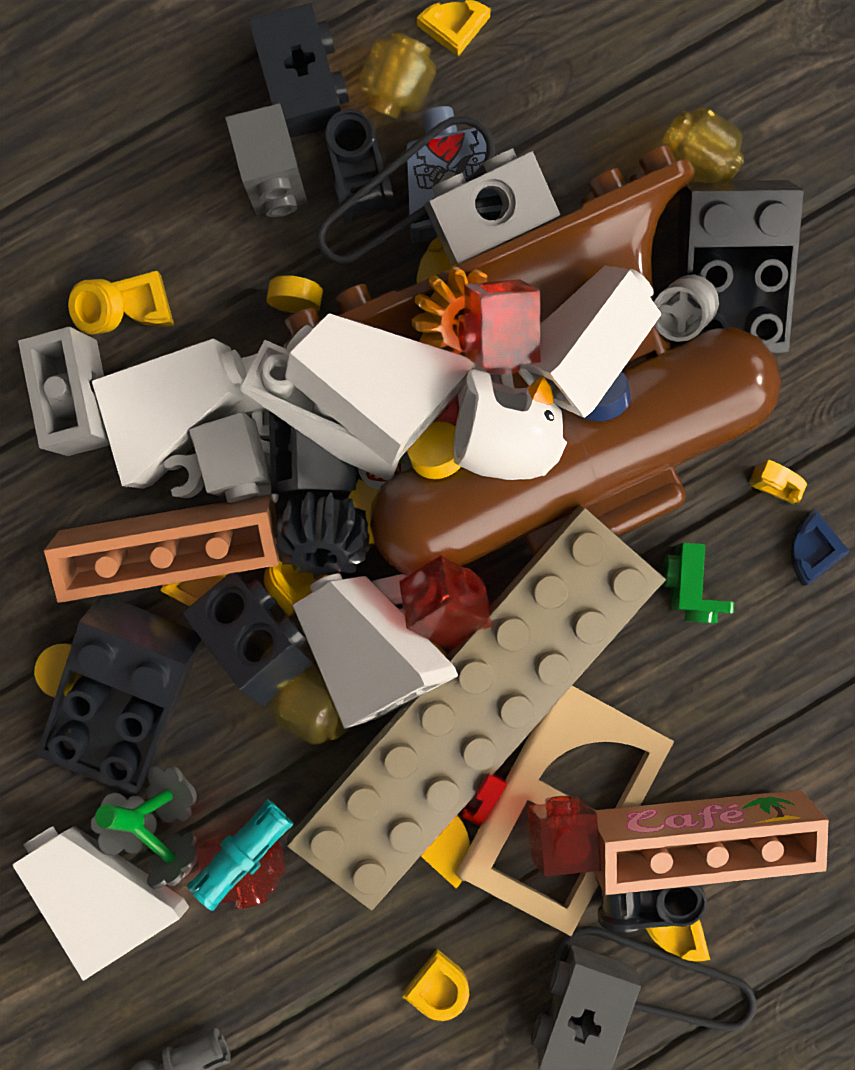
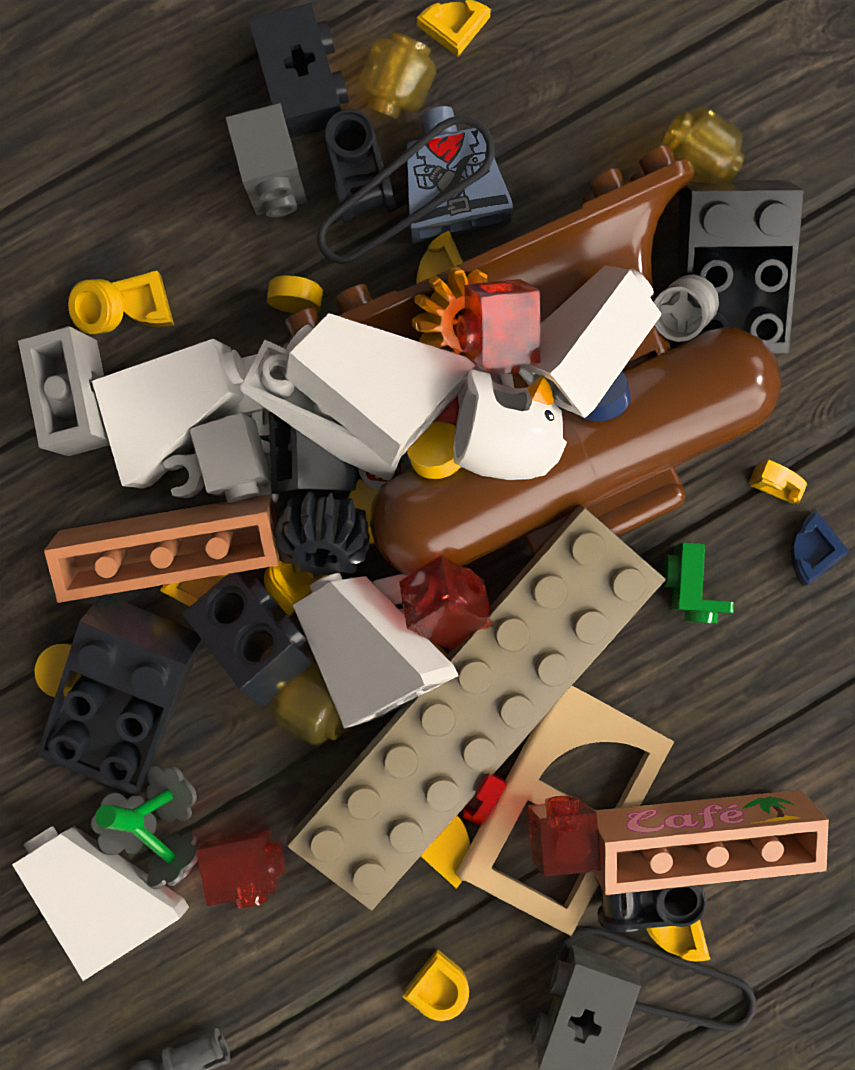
teal pin [187,799,293,911] -> none
light grey brick [424,148,560,266] -> none

